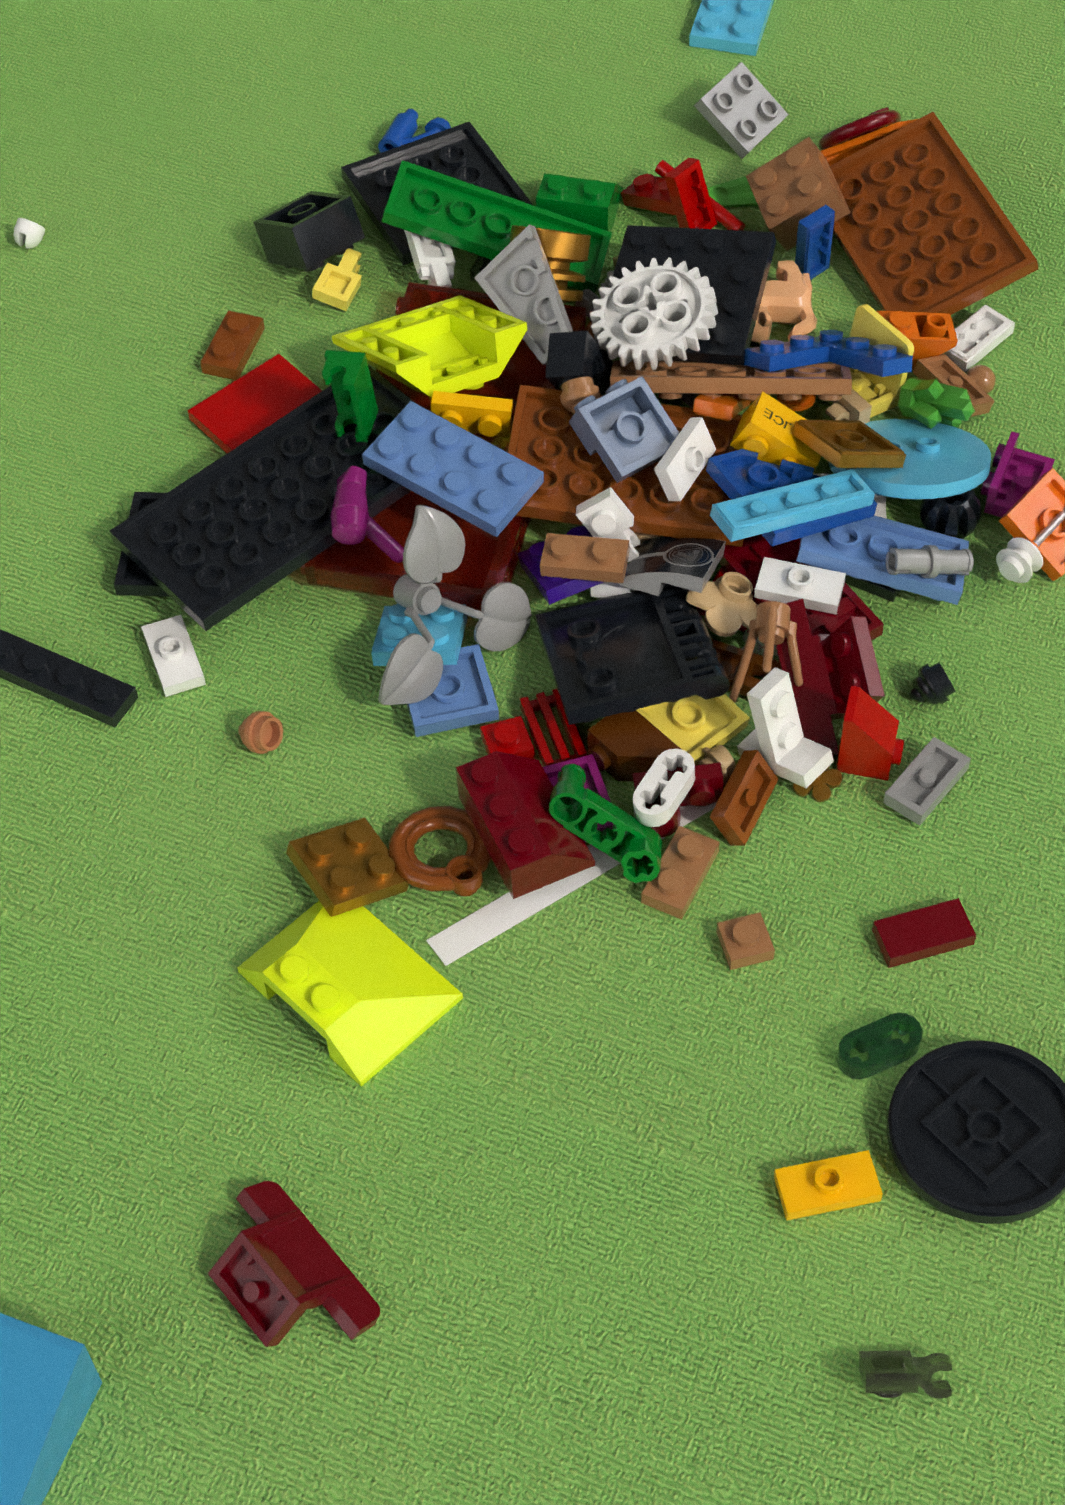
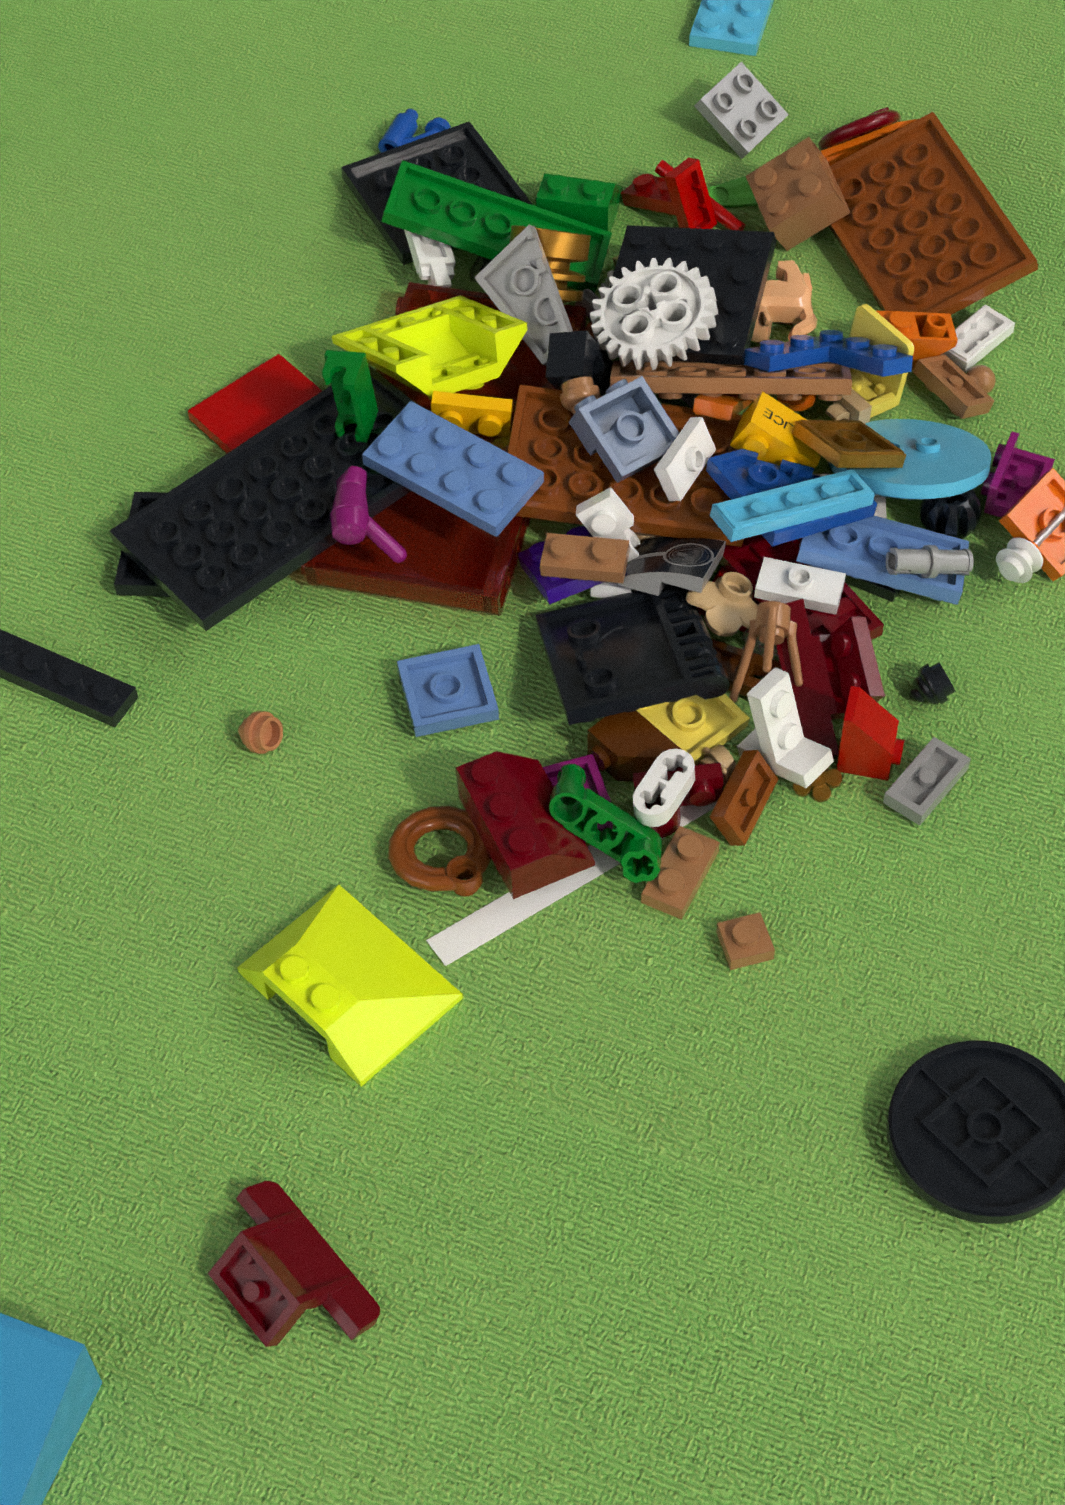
white hinge [13,218,45,249] -> none
white plate [141,615,206,697] -> none
dark orange plate [200,310,265,380] -> none
black brick [253,191,365,272] -> none
pearl gold plate [286,818,409,917] -> none
light yellow plate [312,248,362,311] -> none
medium azure plate [371,604,468,666] -> none
light grey plant [378,505,532,705] -> none
red plate [480,716,535,759] -> none
red tile [520,688,587,767] -> none
yellow plate [774,1150,883,1221] -> none
blue plate [795,205,835,280] -> none
clear green beam [837,1012,923,1079] -> none
clear smoke plate [859,1350,952,1399] -> none
dark red tile [872,898,976,968] -> none
bright green rock [898,378,975,429] -> none

